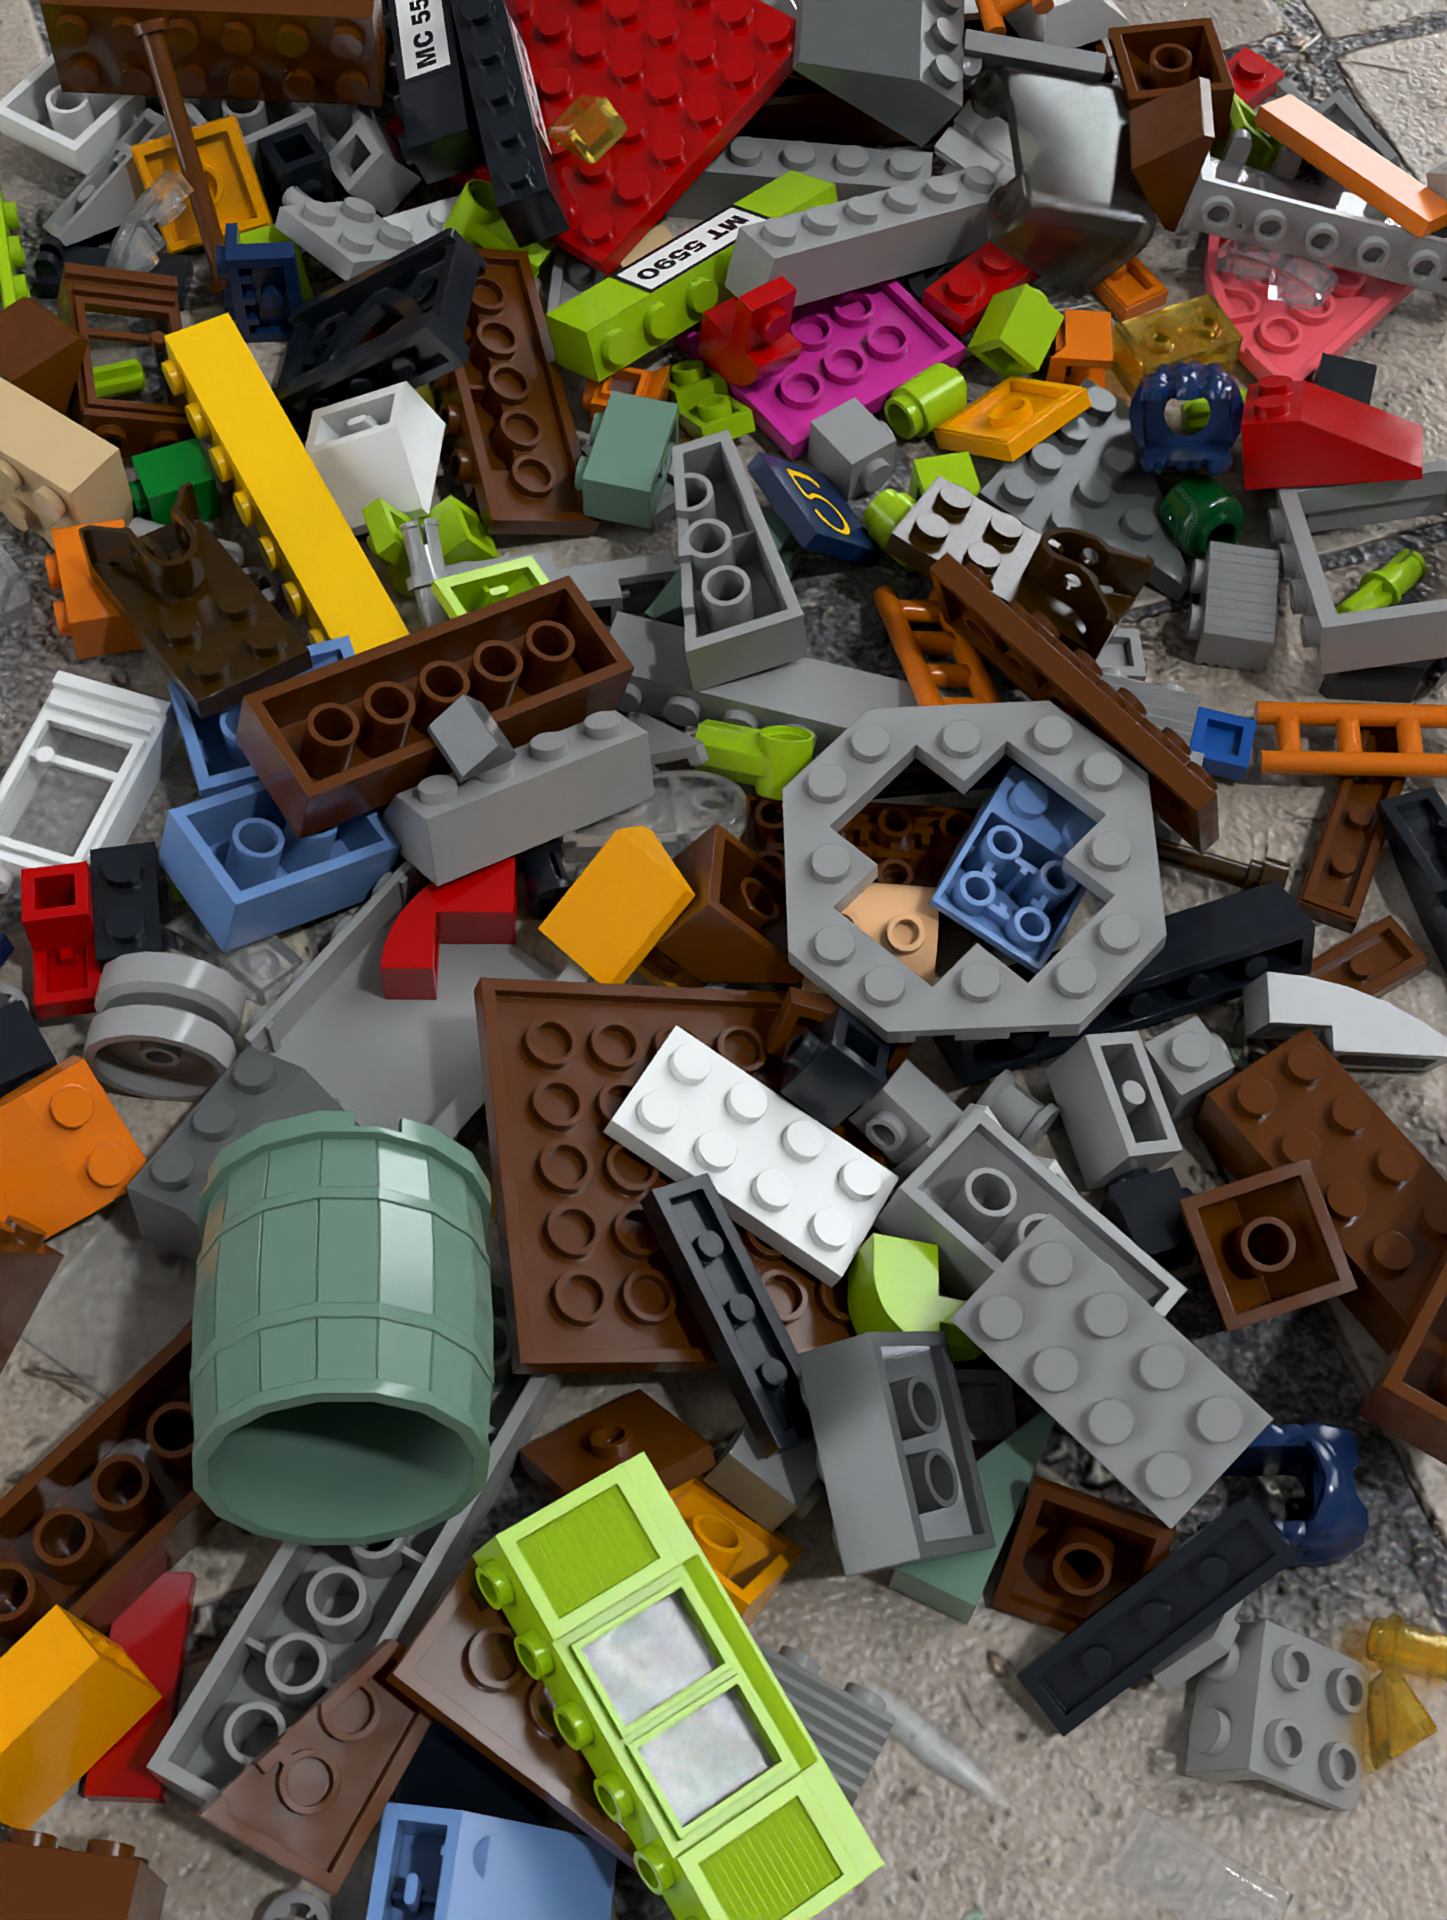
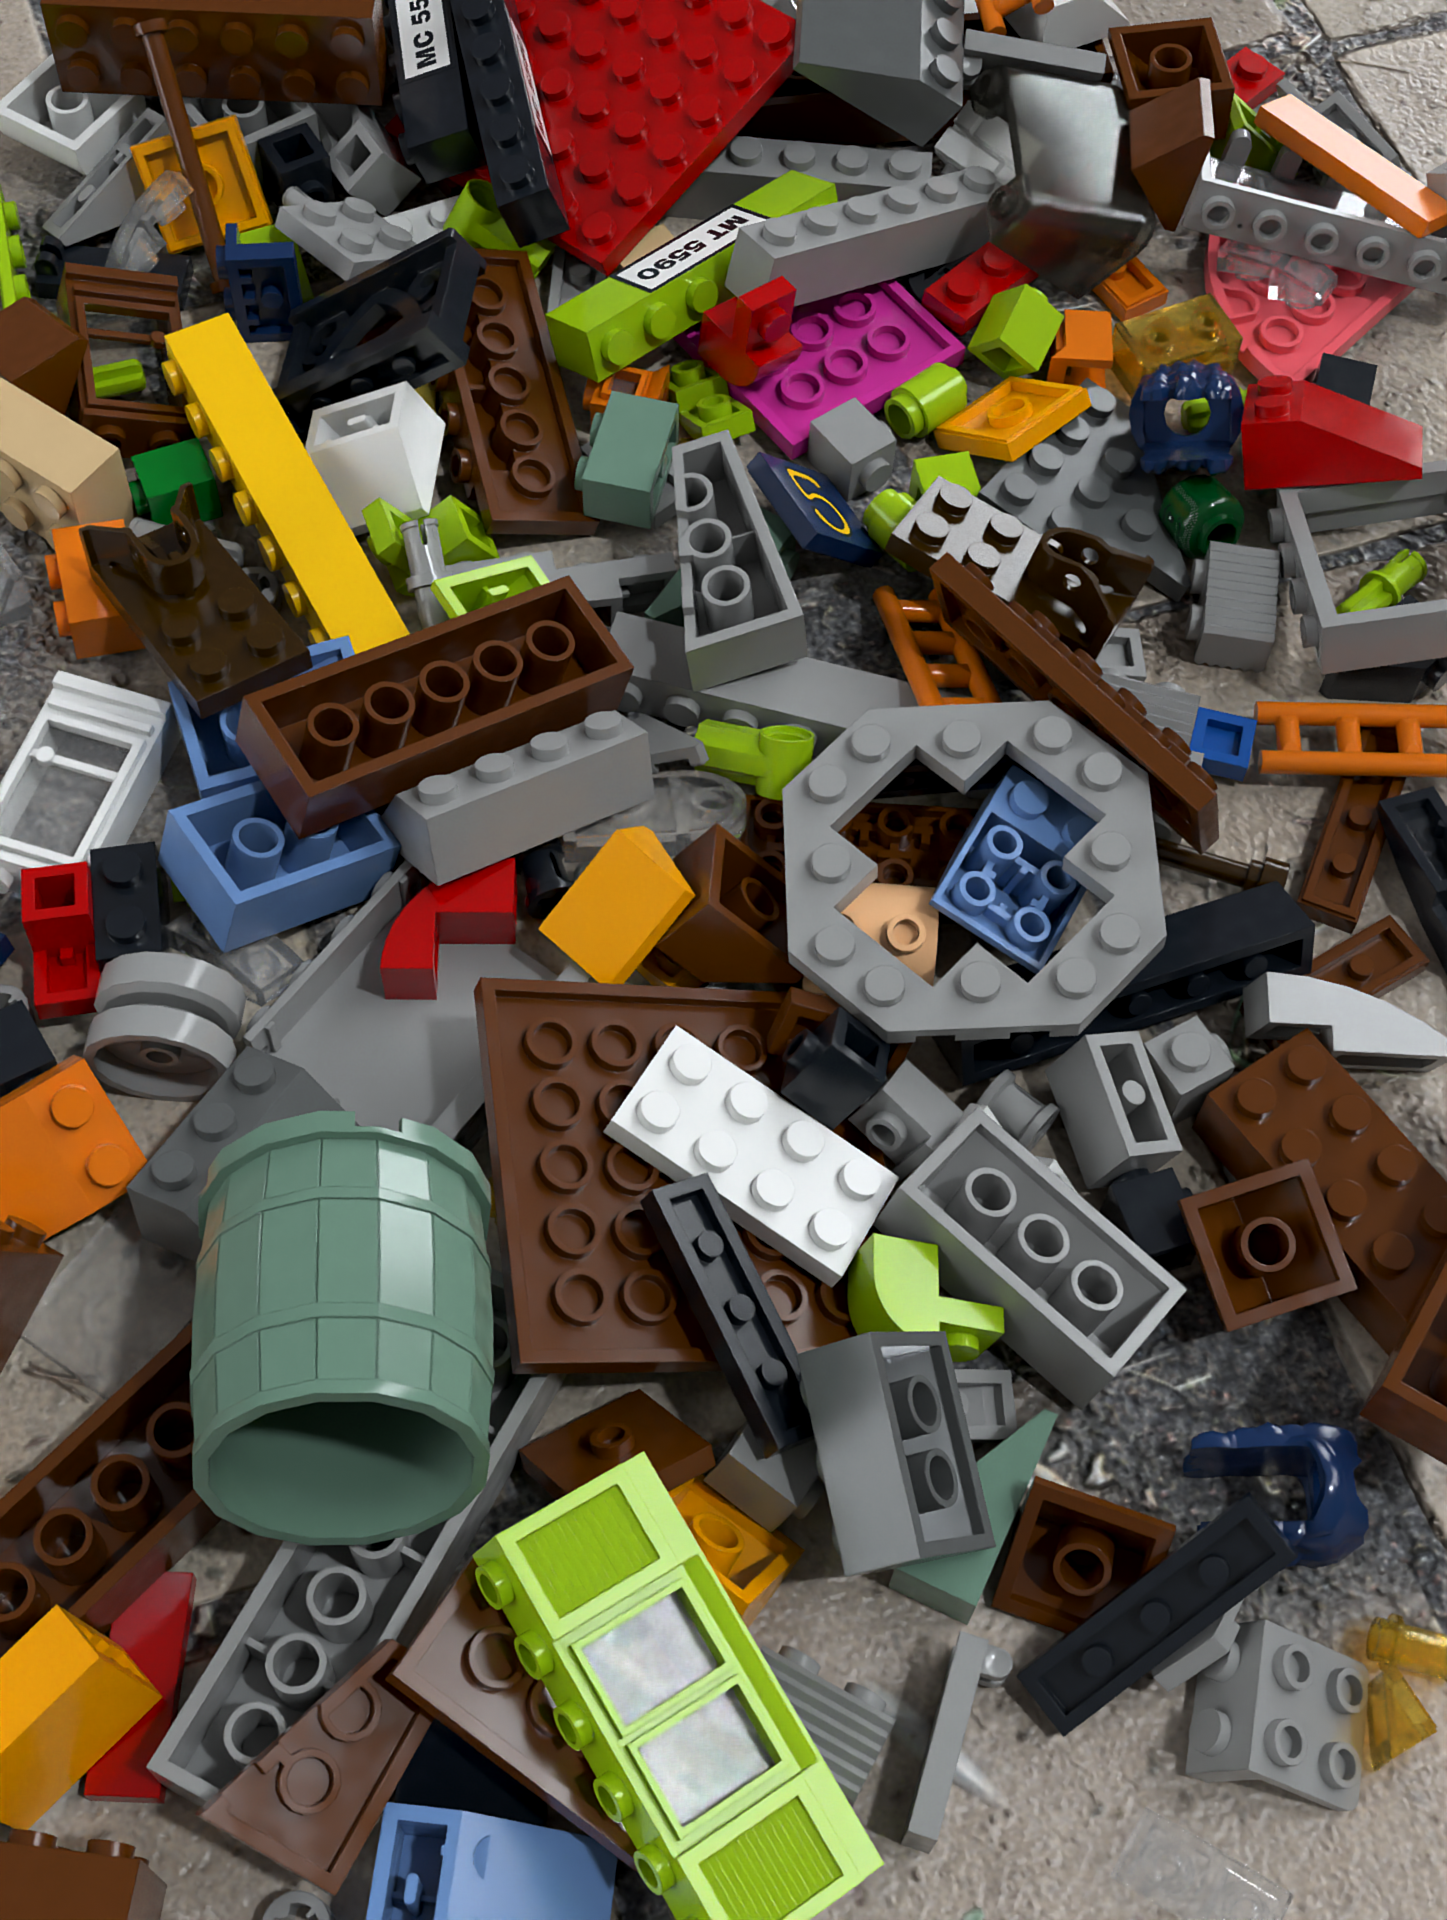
slope [427,694,517,782] -> none
clear yellow slope [547,95,627,164] -> none
light grey brick [950,1212,1273,1529] -> none
none -> light grey hinge [900,1631,1013,1854]

